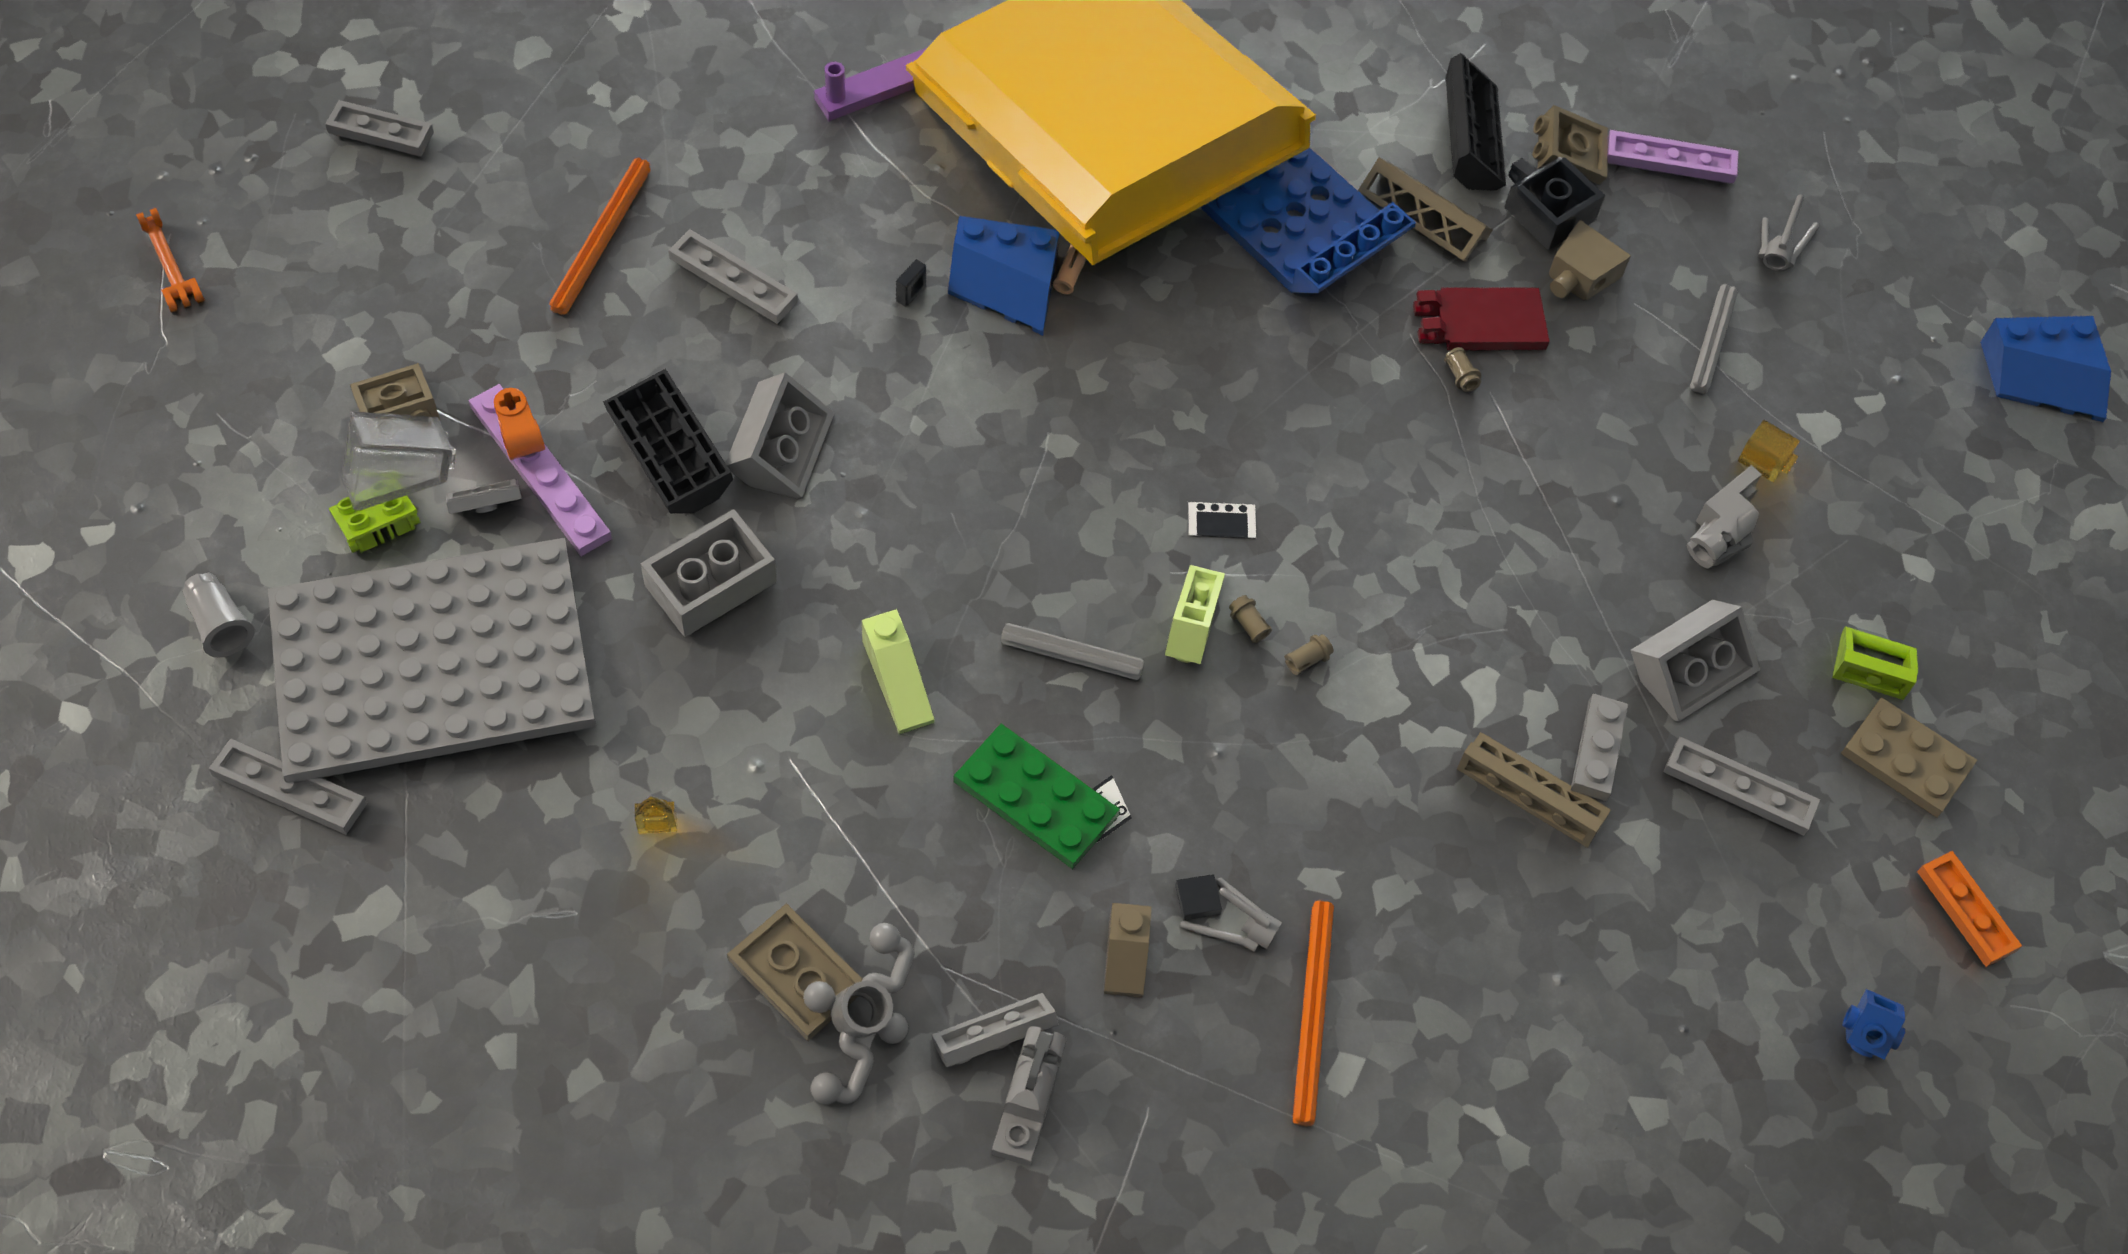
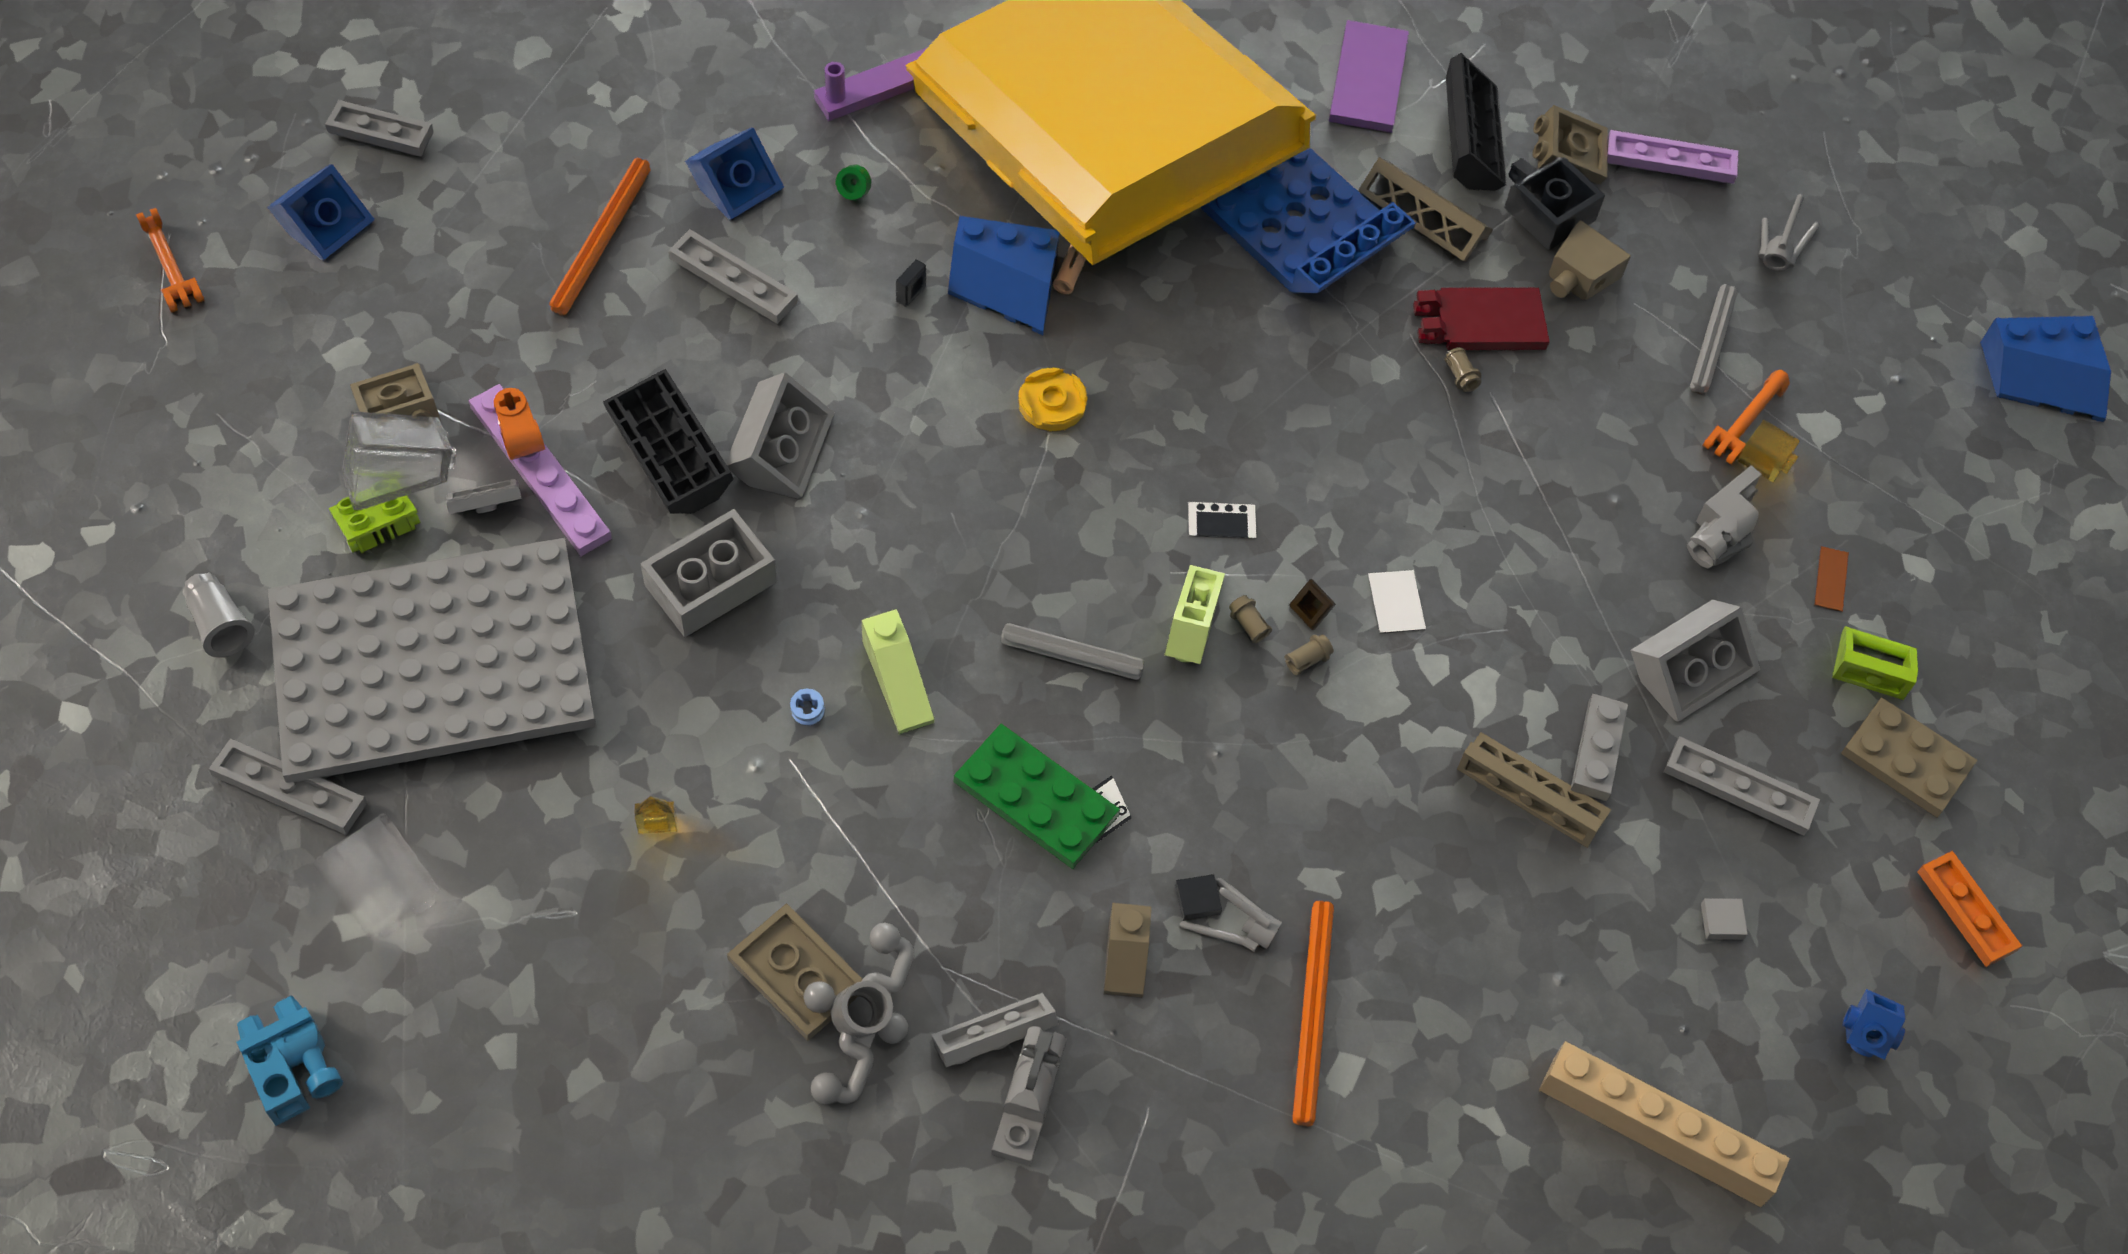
none -> dark azure hips [236,996,343,1126]
none -> blue slope [267,164,375,260]
none -> clear slope [314,812,440,940]
none -> blue slope [685,128,784,220]
none -> light blue bush [790,688,825,725]
none -> green tile [836,164,871,200]
none -> yellow tile [1018,367,1088,431]
none -> dark brown slope [1289,579,1336,630]
none -> medium lavender tile [1328,20,1409,133]
none -> white sticker [1368,570,1426,633]
none -> tan brick [1539,1041,1790,1207]
none -> light grey tile [1701,898,1748,940]
none -> orange hinge [1702,369,1790,465]
none -> dark orange sticker [1815,546,1849,611]

